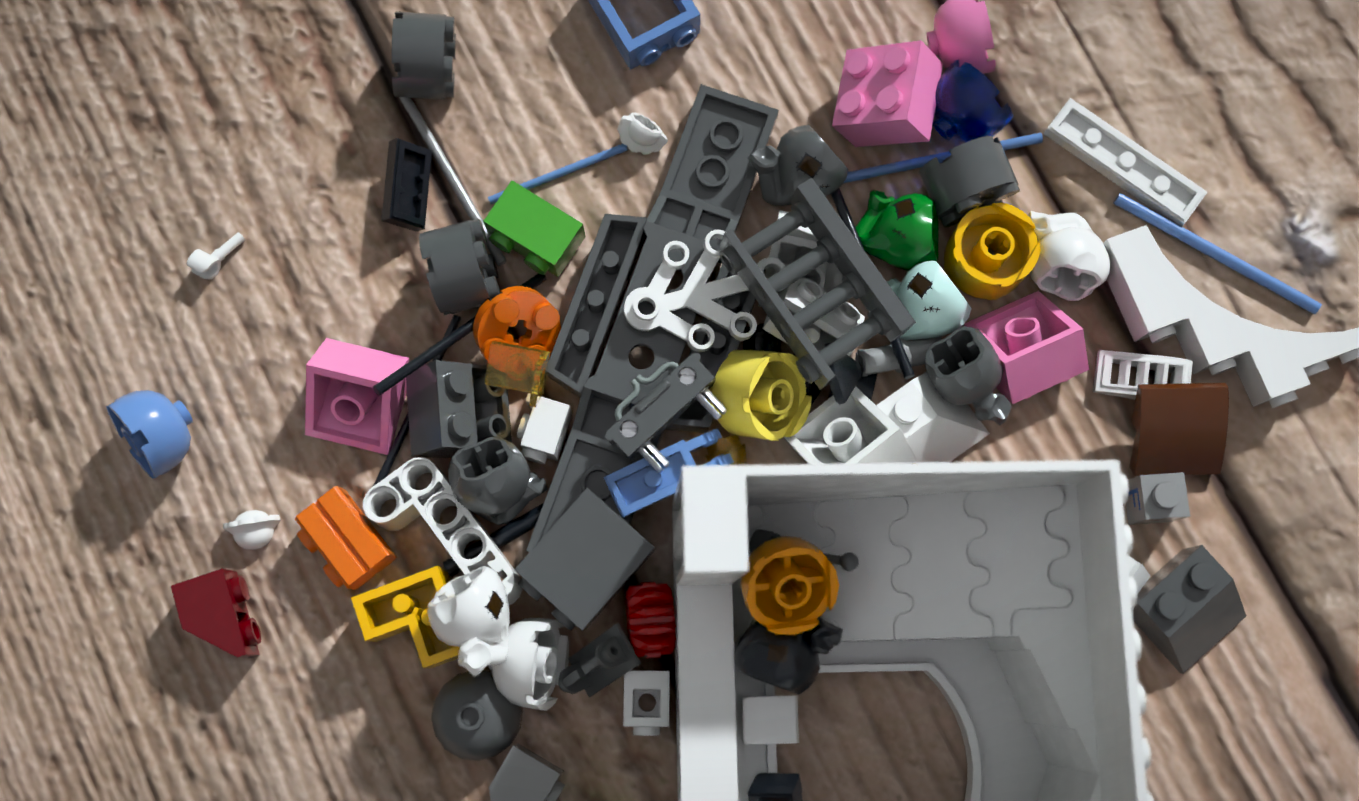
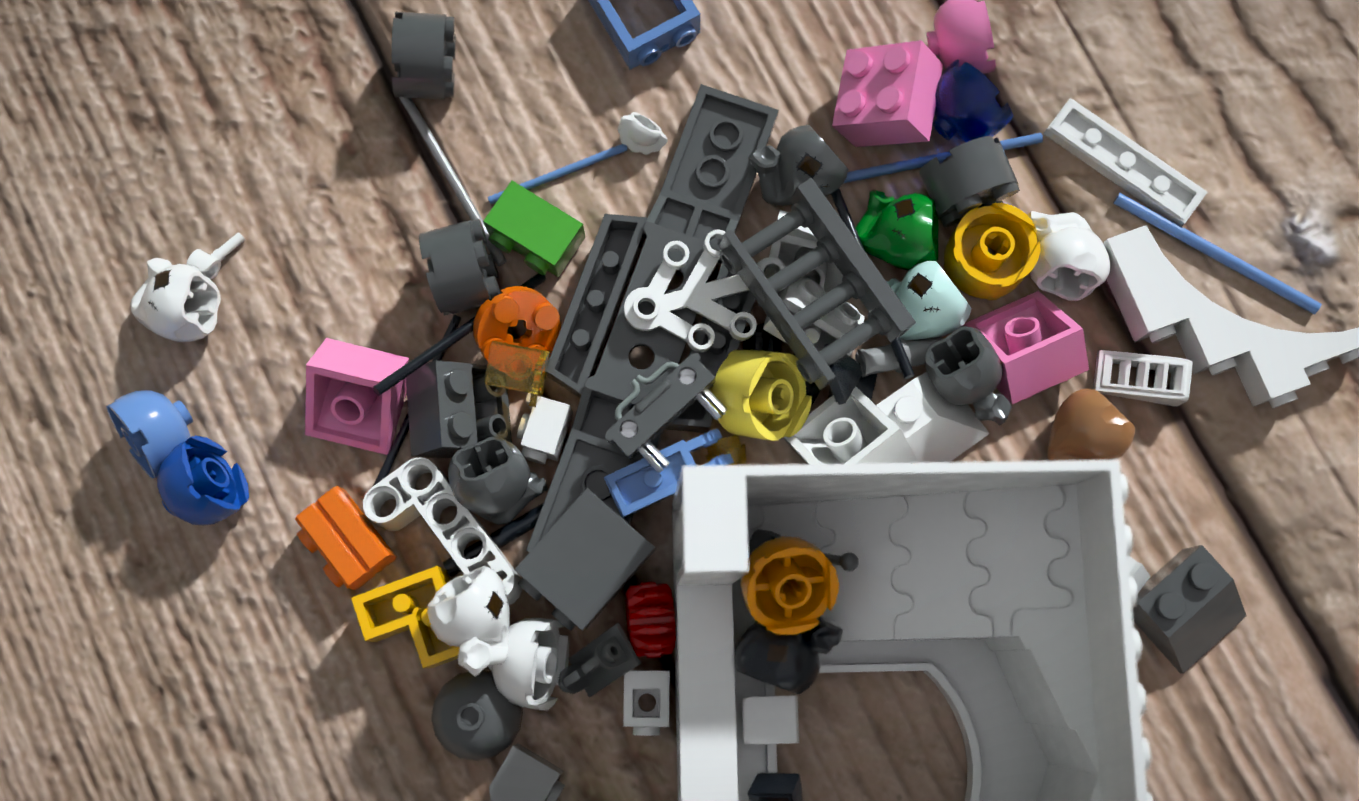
dark red slope [171,568,261,658] -> none
white piece [223,510,281,550] -> none
black plate [381,138,432,232] -> none
light grey brick [1126,472,1190,525] -> none
reddish brown slope [1129,383,1229,476] -> none
none -> white piece [130,258,221,342]
none -> blue cylinder [157,435,249,526]
none -> medium nougat piece [1047,389,1135,461]

